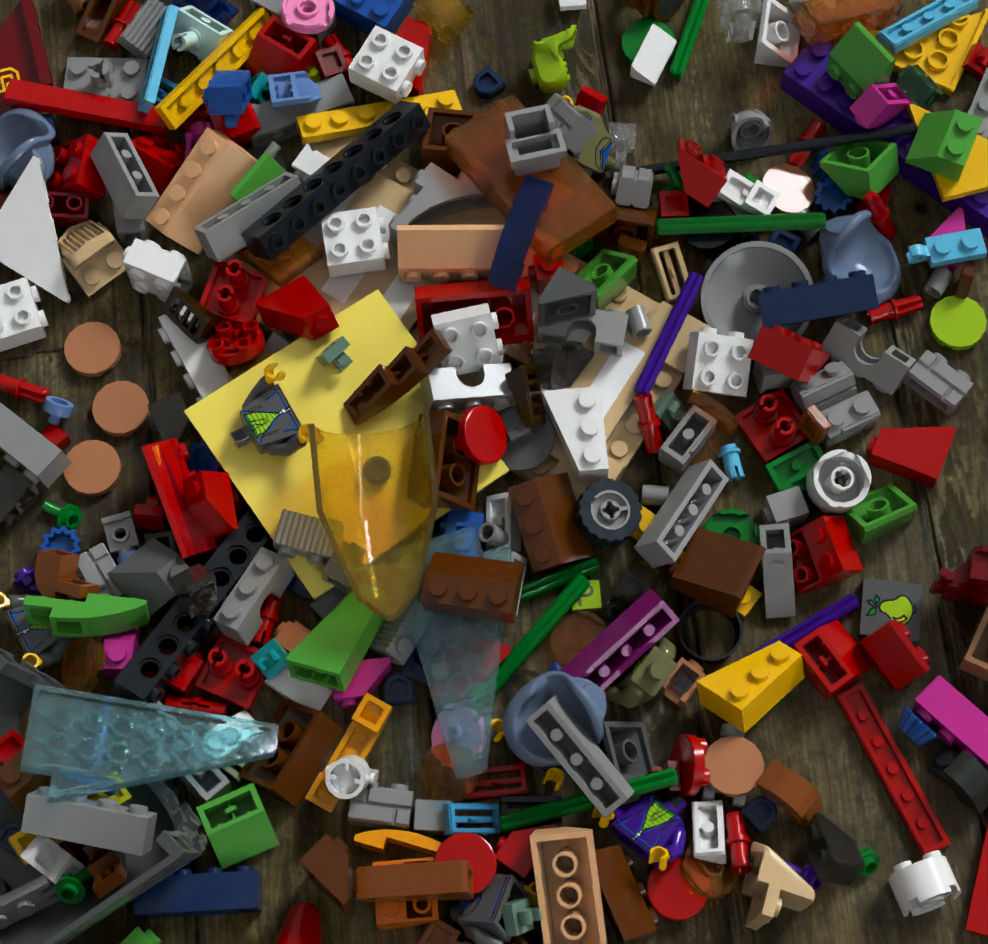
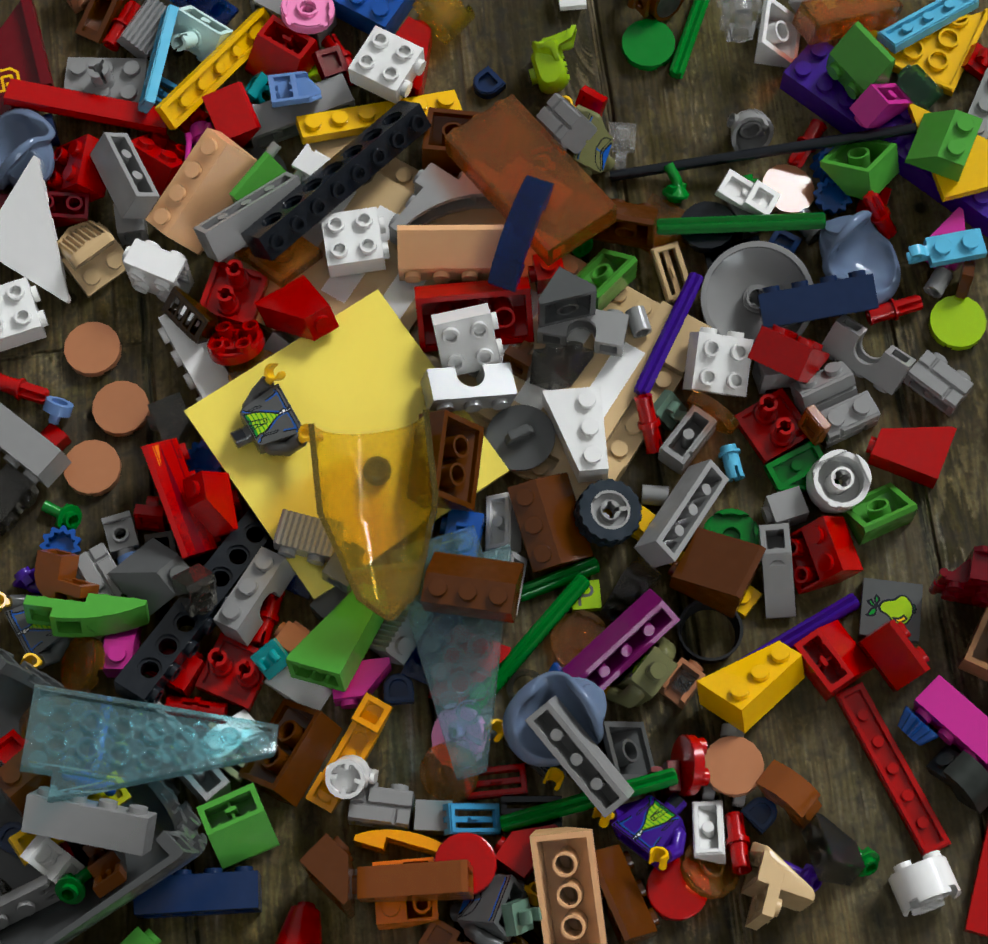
blue brick [203,70,252,128] -> none
sand green tile [316,336,353,371] -> none
reddish brown slope [343,328,453,426] -> none
red tile [454,405,507,466] -> none
light grey hinge [478,522,509,549] -> none
light grey plate [504,104,567,176] -> none
dark brown slope [505,364,546,428] -> none
light grey brick [611,165,654,209] -> none
dark orange tile [617,234,648,262] -> none
white slope [630,24,677,87] -> none
red tile [658,191,689,218] -> none
red slope [677,138,728,208] -> none

